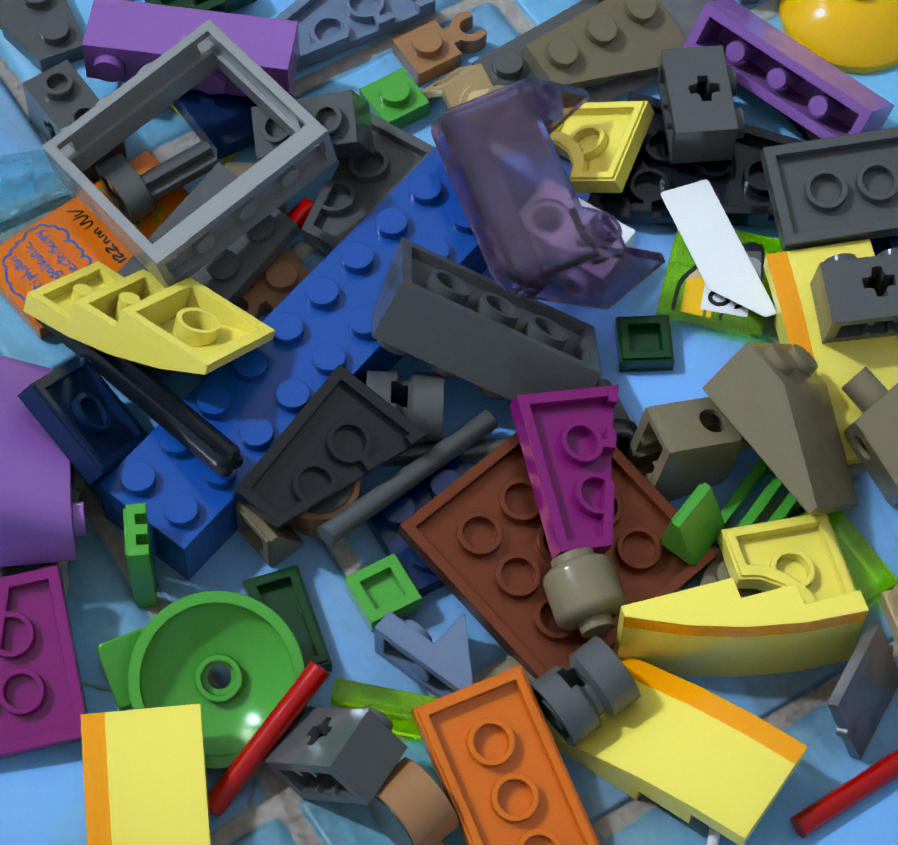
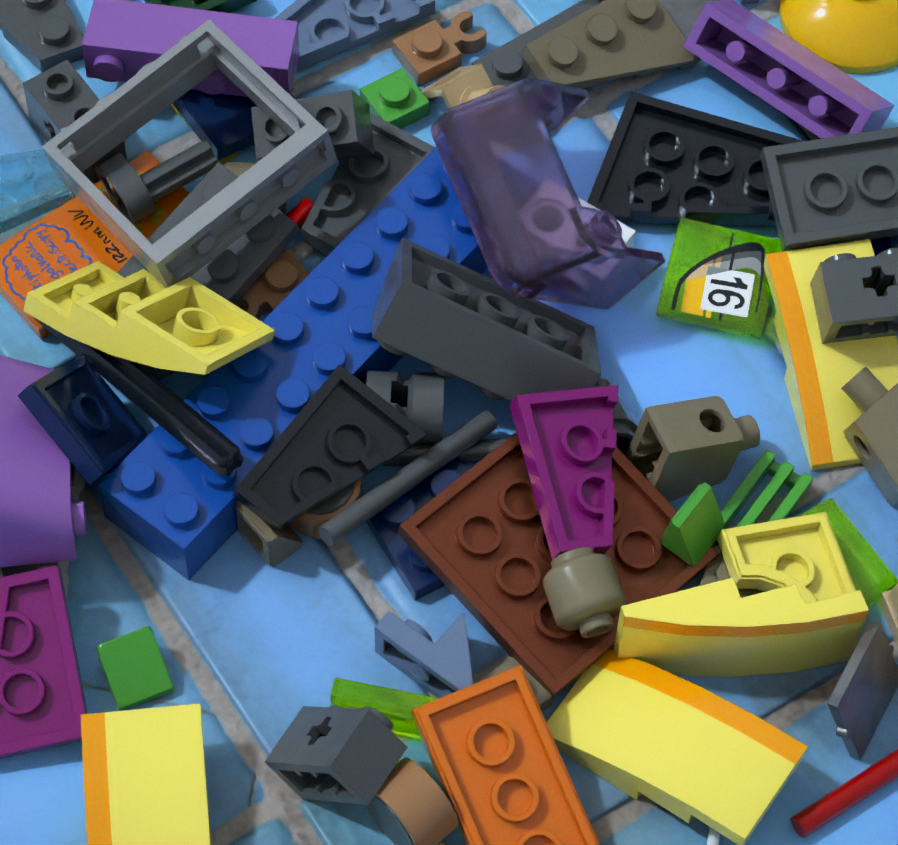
bright green tile [123,503,158,609] -> none
bright green dish [128,590,305,769] -> none
red bar [208,660,330,817] -> none
dark green tile [243,565,332,672] -> none
bright green plate [344,553,422,633] -> none
dark grey wheel [530,636,641,747] -> none
light yellow tile [542,101,655,193] -> none
dark green tile [614,315,674,372] -> none
dark grey brick [657,45,745,164] -> none
white sticker [661,179,776,317] -> none
dark tan slope [702,342,859,515] -> none

